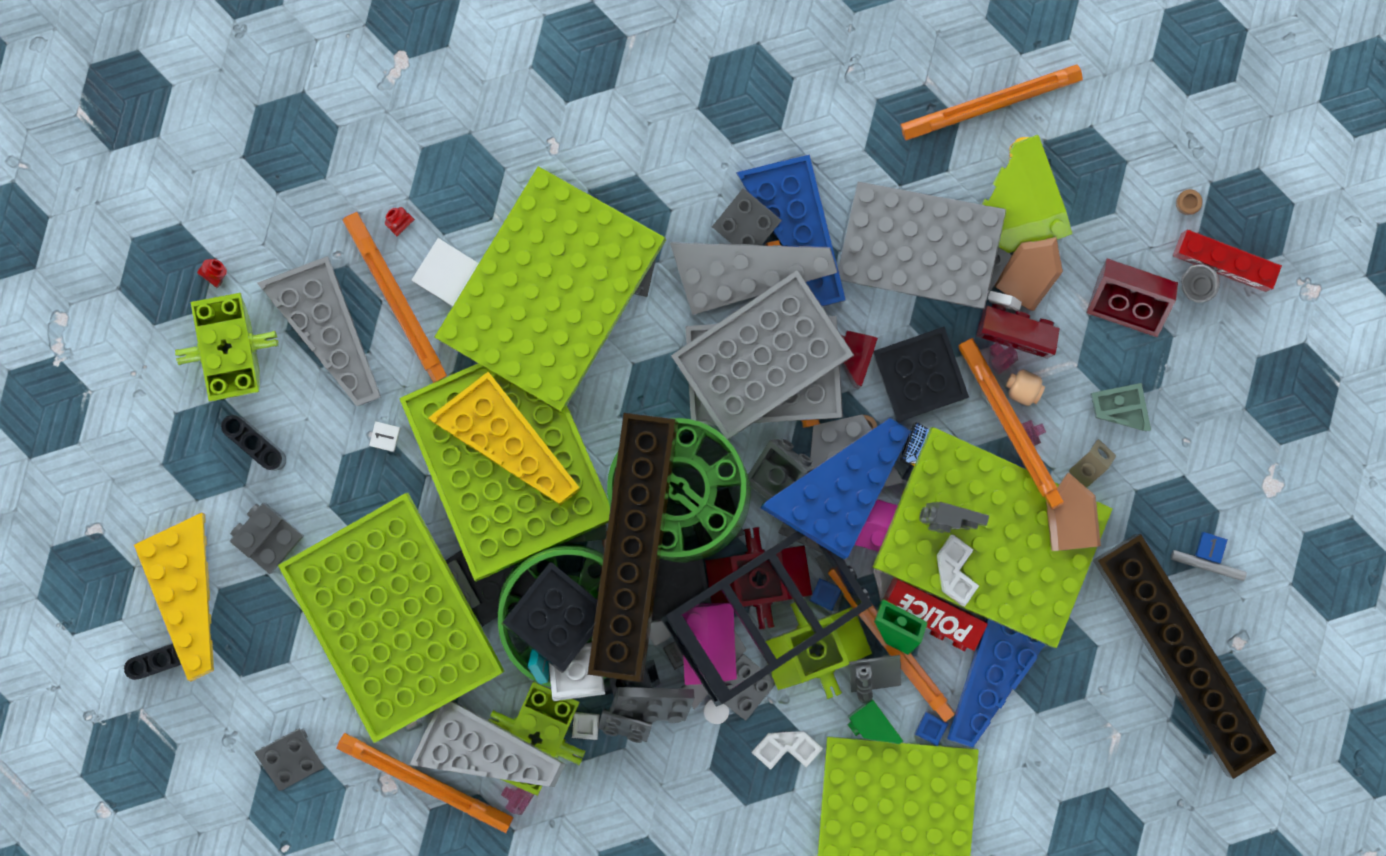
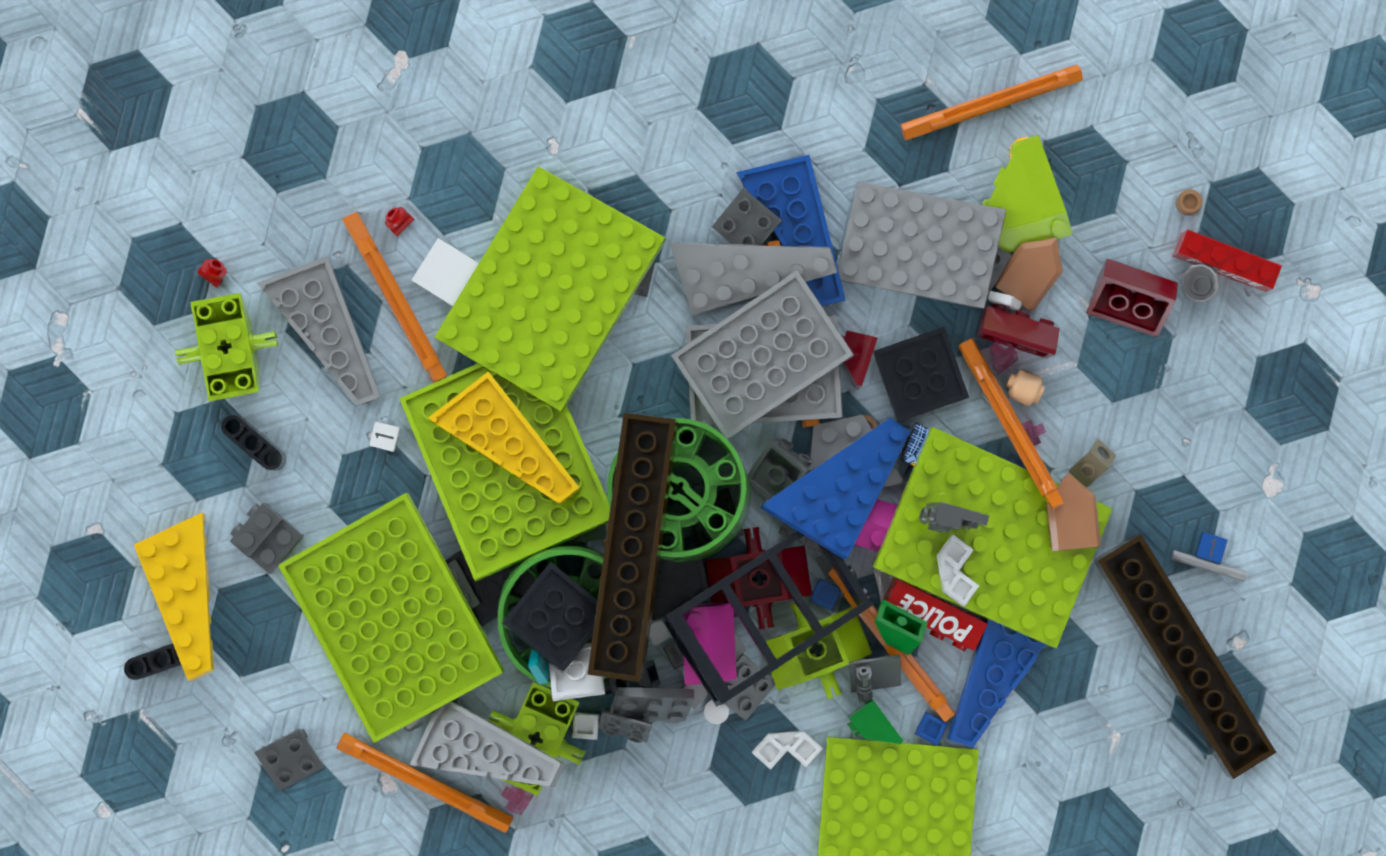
sand green wing [1090,383,1151,432] -> none

